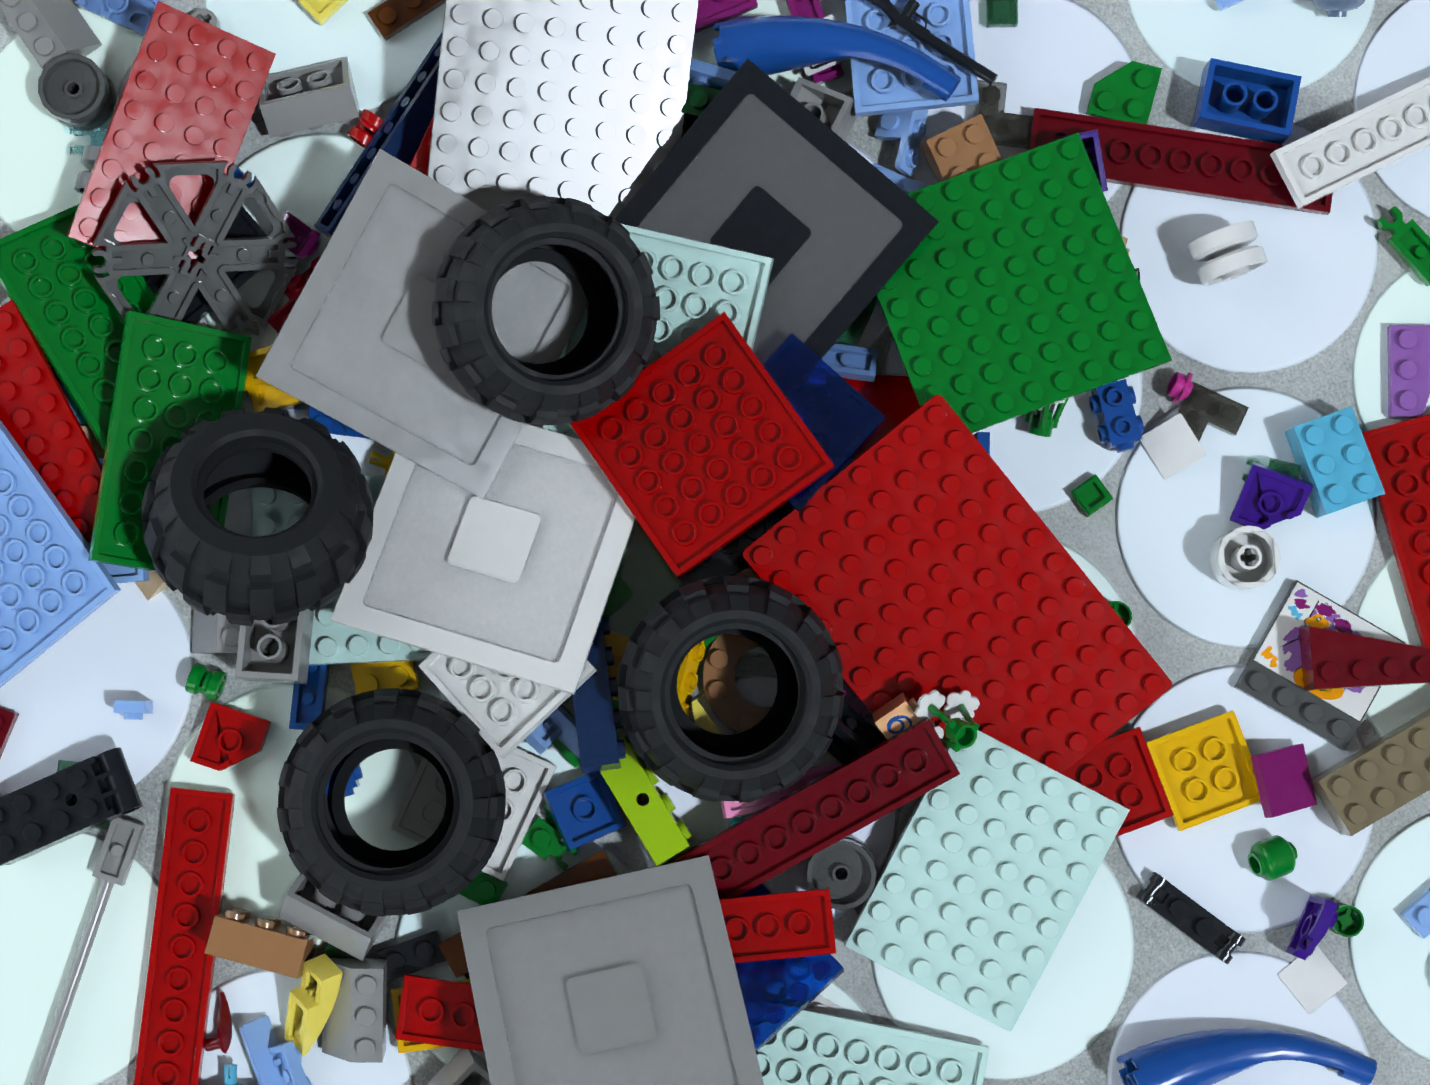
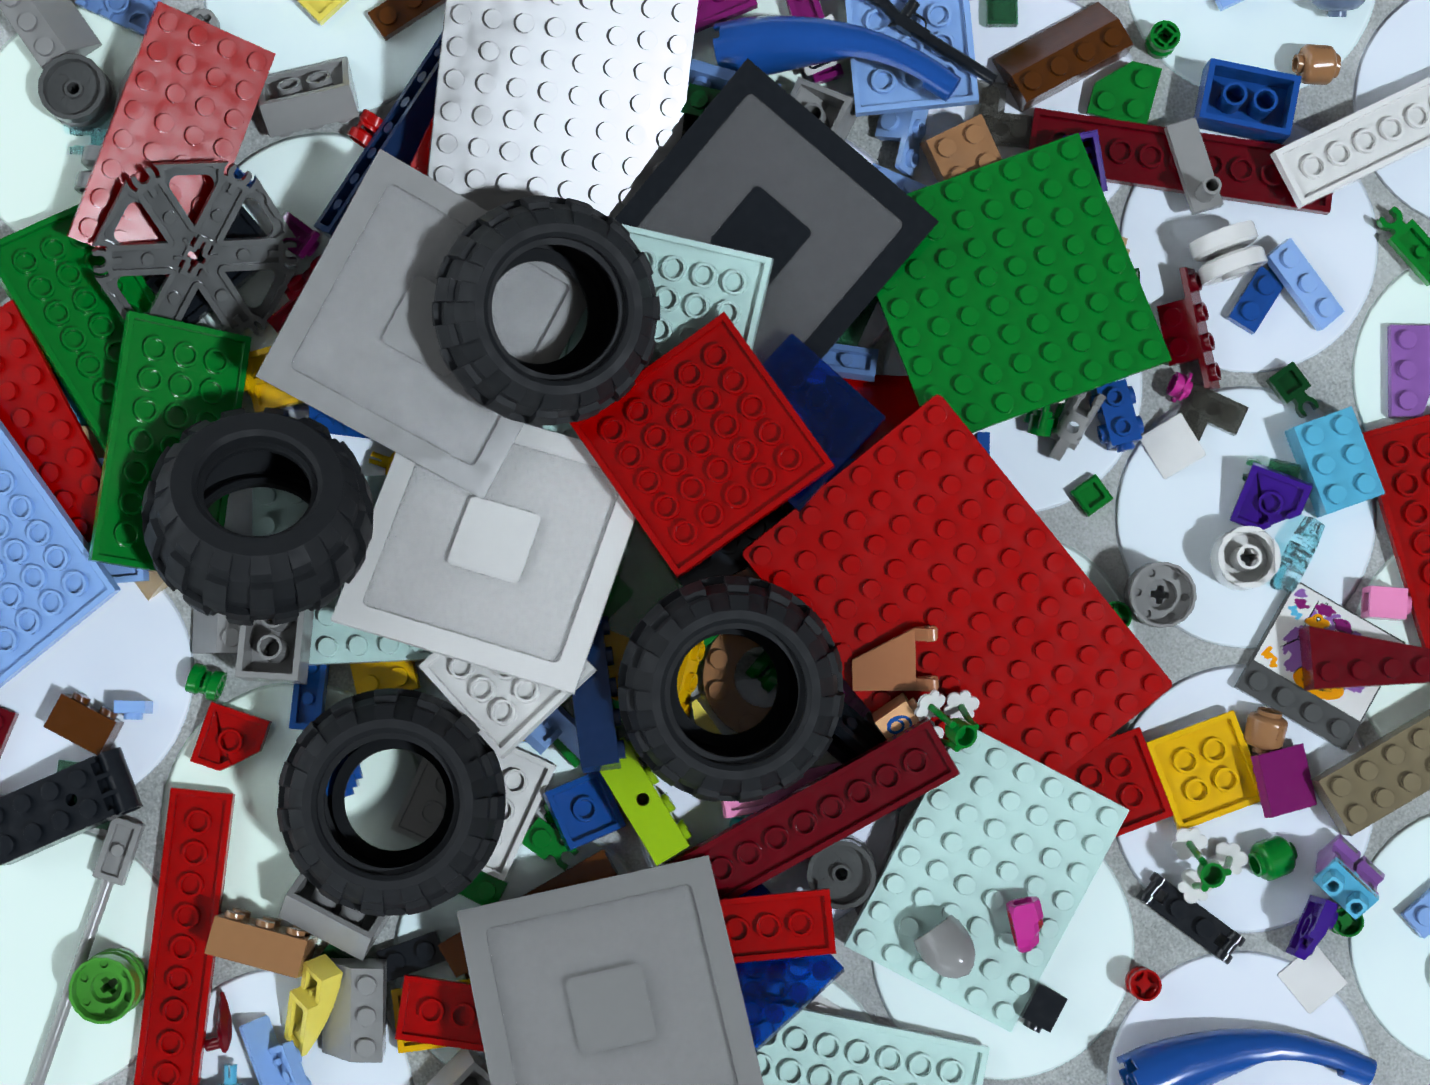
none -> reddish brown brick [43,691,125,755]
none -> bright green wheel [69,948,148,1024]
none -> green wheel [745,650,777,693]
none -> nougat flag [852,625,939,692]
none -> light grey piece [914,915,975,979]
none -> reddish brown slope [992,2,1133,112]
none -> dark pink rock [1006,896,1044,953]
none -> black brick [1020,982,1068,1034]
none -> light grey hinge [1049,391,1106,461]
none -> light grey wheel [1124,562,1197,628]
none -> red wheel [1125,966,1162,1001]
none -> green wheel [1144,20,1181,59]
none -> dark red bracket [1156,267,1221,390]
none -> light grey piece [1164,117,1224,215]
none -> white plant [1171,827,1249,904]
none -> blue plate [1226,264,1284,335]
none -> medium nougat head [1243,707,1288,754]
none -> light blue plate [1266,238,1345,331]
none -> dark green plate [1266,361,1319,418]
none -> clear light blue hinge [1269,516,1325,593]
none -> medium nougat head [1292,44,1341,85]
none -> hips [1313,833,1385,920]
none -> bright pink brick [1361,586,1412,621]

